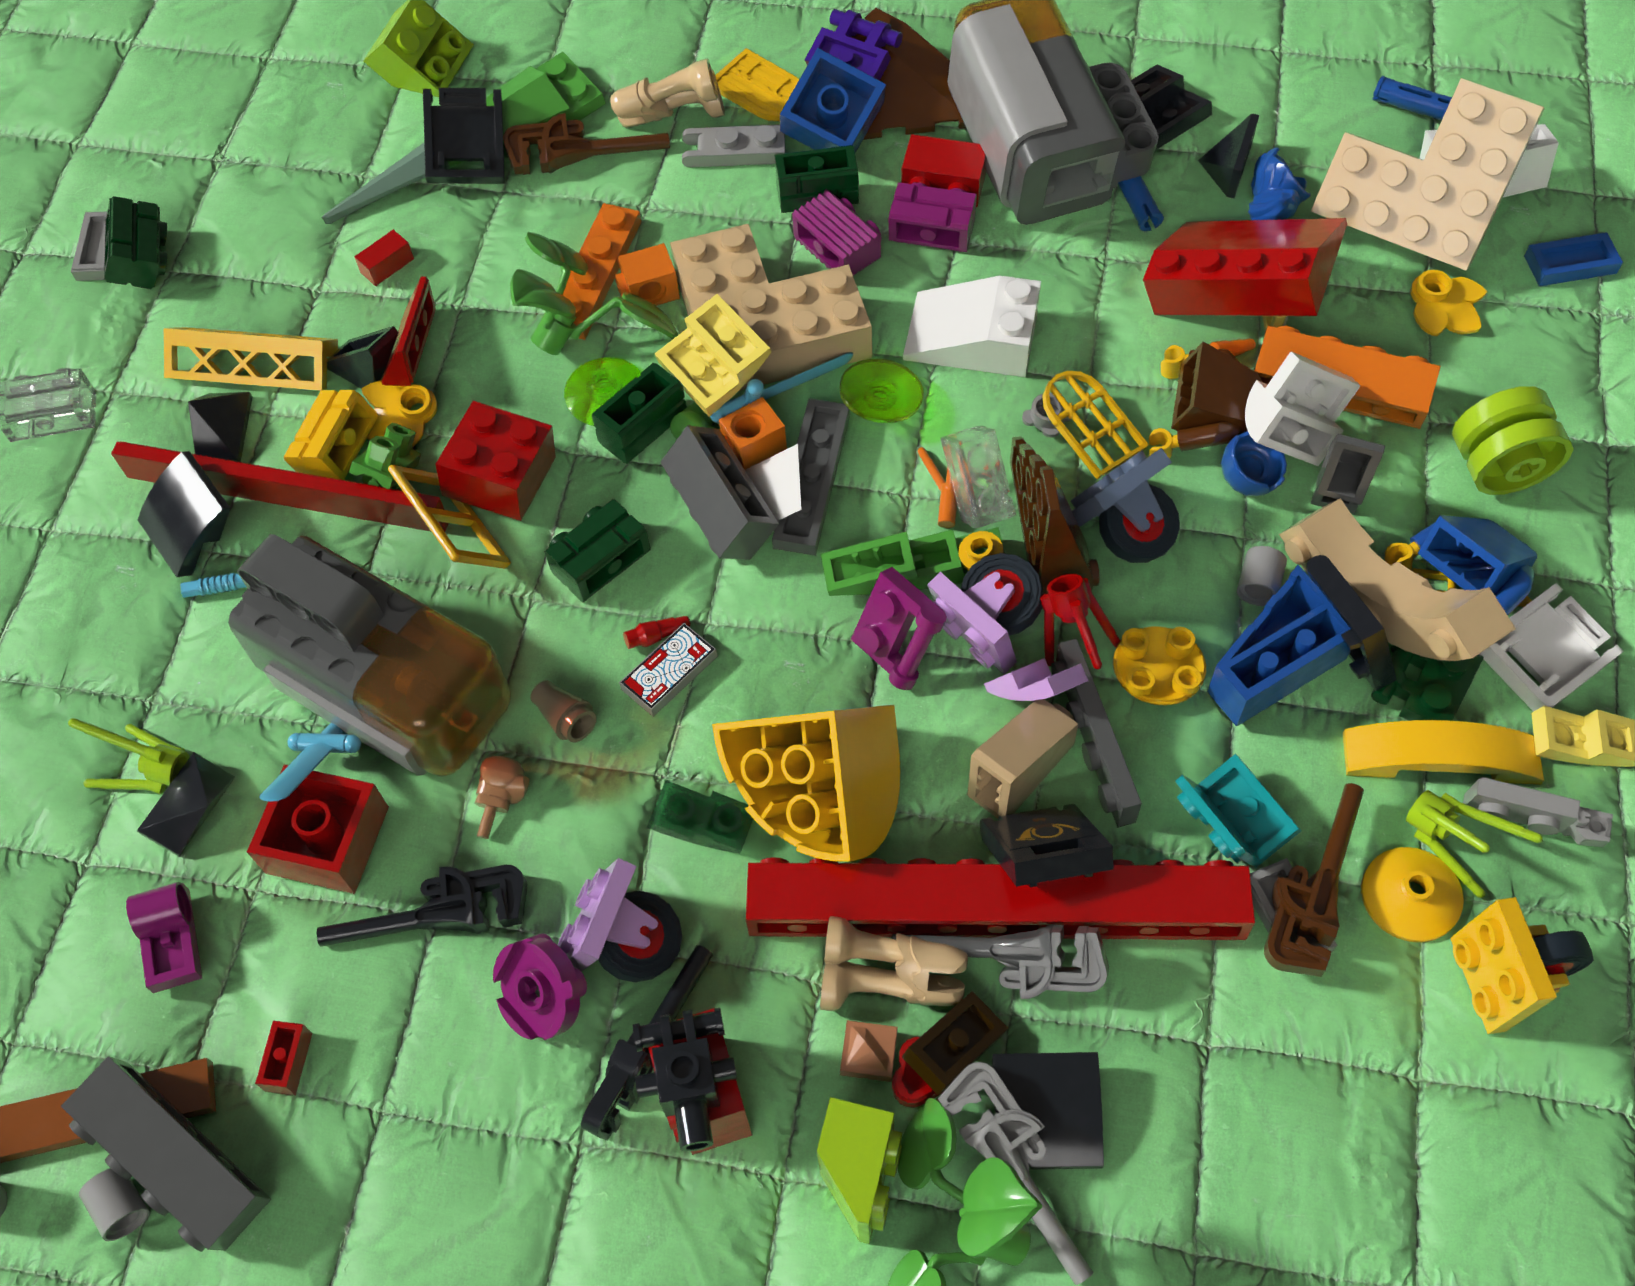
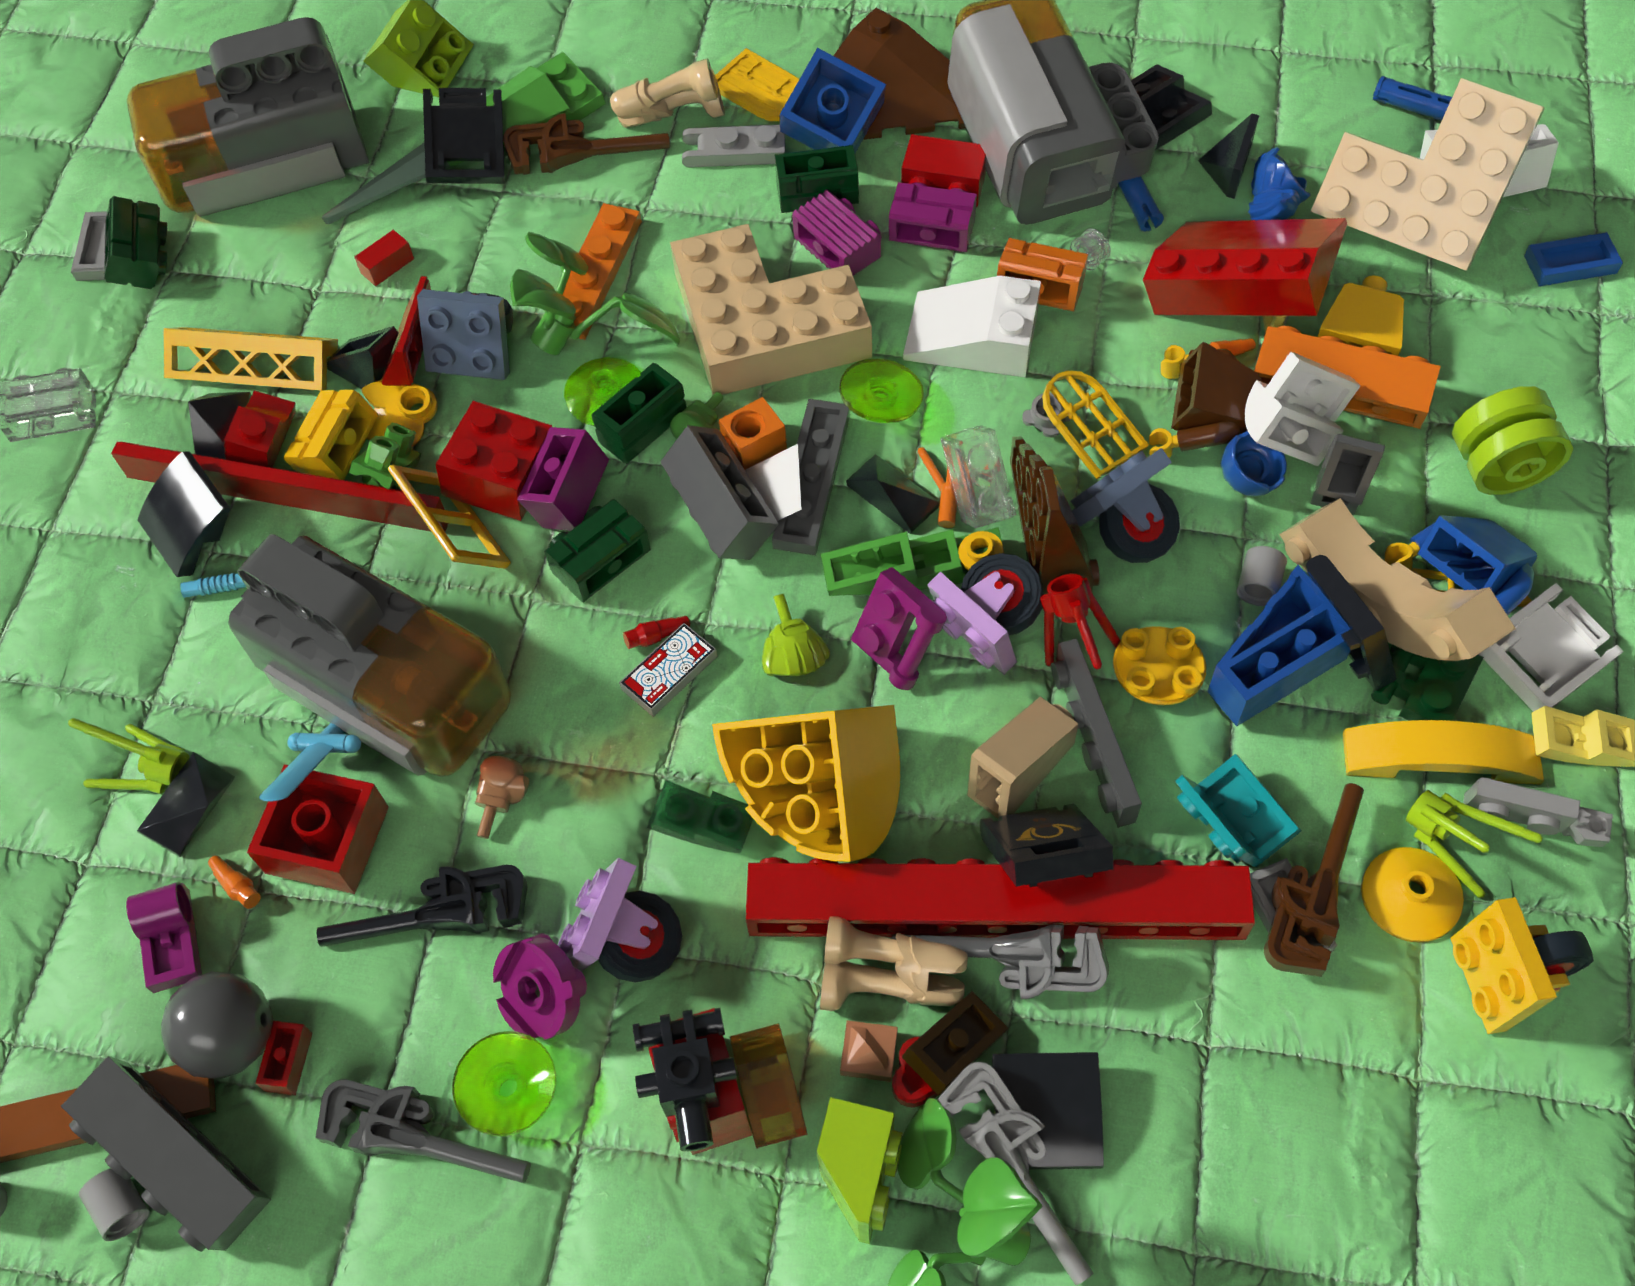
dark tan cone [530,680,596,742] -> none
black piece [581,945,713,1141] -> none
orange brick [615,243,680,306] -> none
light yellow slope [655,294,771,417] -> none
medium azure sword [710,353,853,423] -> none
dark purple plate [805,9,903,80] -> none
lavender slope [984,658,1088,701] -> none
yellow plate [1410,270,1487,336] -> none
none -> piece [126,17,370,217]
none -> dark grey piece [161,971,273,1079]
none -> orange piece [208,855,261,909]
none -> red arch [224,390,296,468]
none -> dark grey piece [315,1079,531,1183]
none -> sand blue plate [417,289,513,380]
none -> clear neon green dish [452,1031,557,1136]
none -> magenta brick [517,427,609,531]
none -> clear orange slope [730,1023,808,1148]
none -> lime piece [762,594,830,676]
none -> black slope [846,454,939,534]
none -> orange brick [997,238,1089,312]
none -> clear bush [1070,228,1111,270]
none -> yellow torso [1317,275,1404,356]

